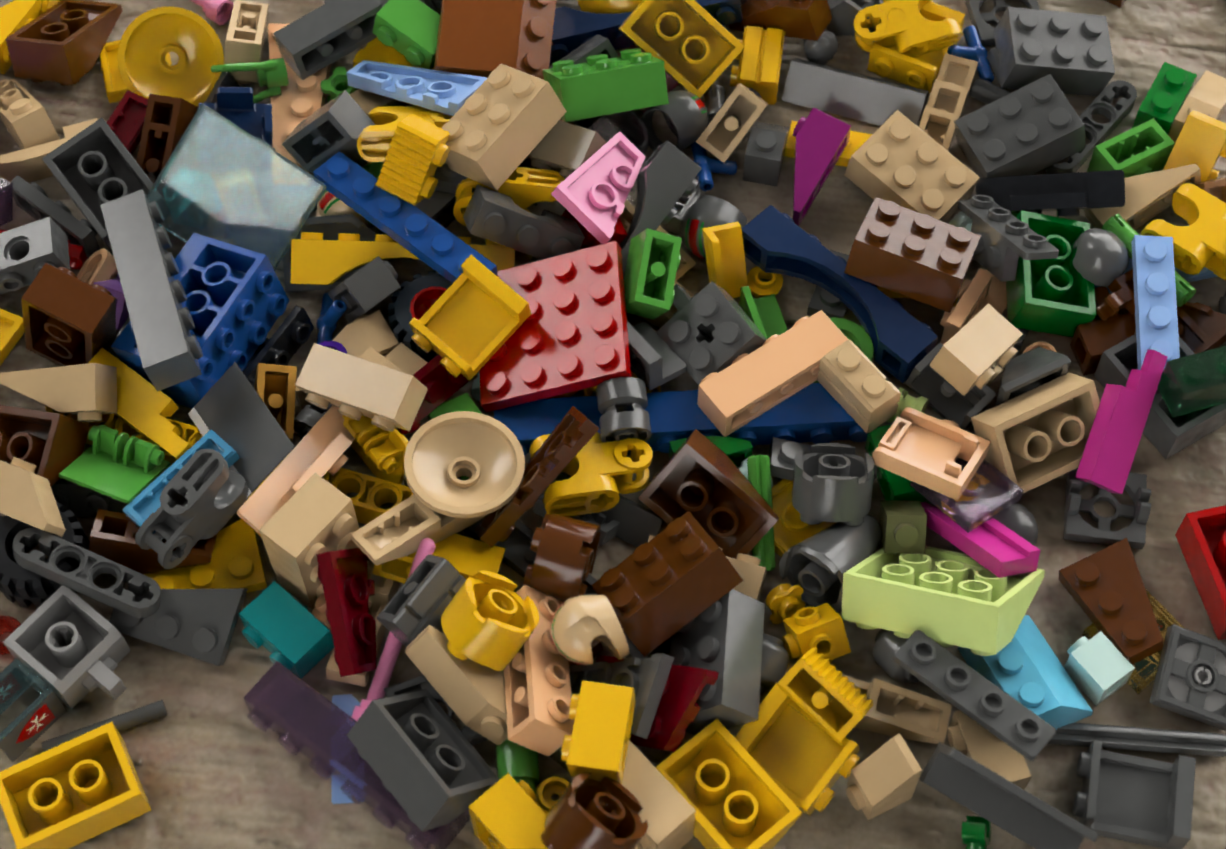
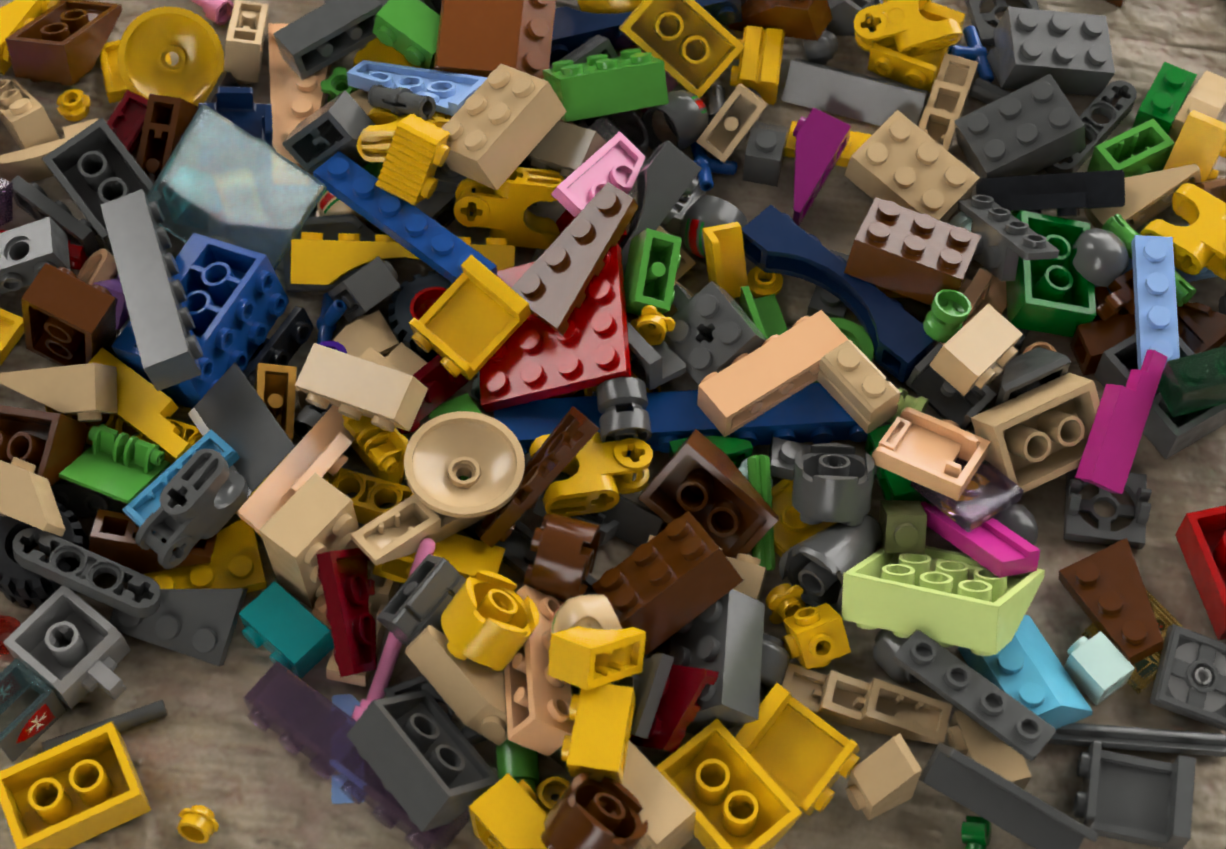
bright green plant [211,58,289,104] -> none
dark grey arch [463,184,585,260] -> none
yellow brick [776,648,873,743] -> none
none -> yellow plate [56,89,91,122]
none -> yellow plate [177,805,219,844]
none -> dark grey pin [368,84,436,120]
none -> wing [512,182,639,336]
none -> yellow arch [548,626,646,690]
none -> yellow plate [630,305,675,345]
none -> bright green wheel [923,289,972,343]

